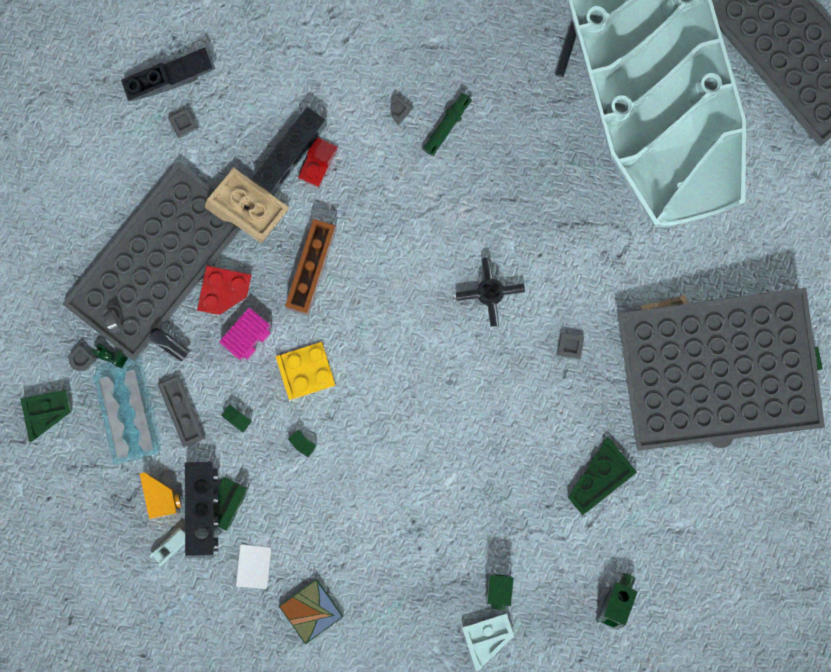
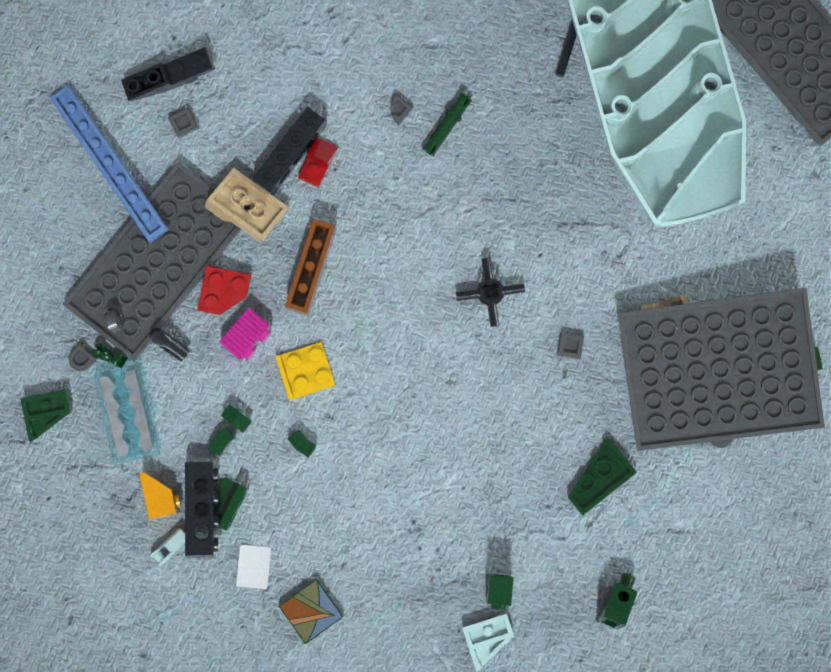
dark grey tile [158,375,205,448] -> none
none -> medium blue tile [49,85,169,243]
none -> dark green piece [207,427,236,457]

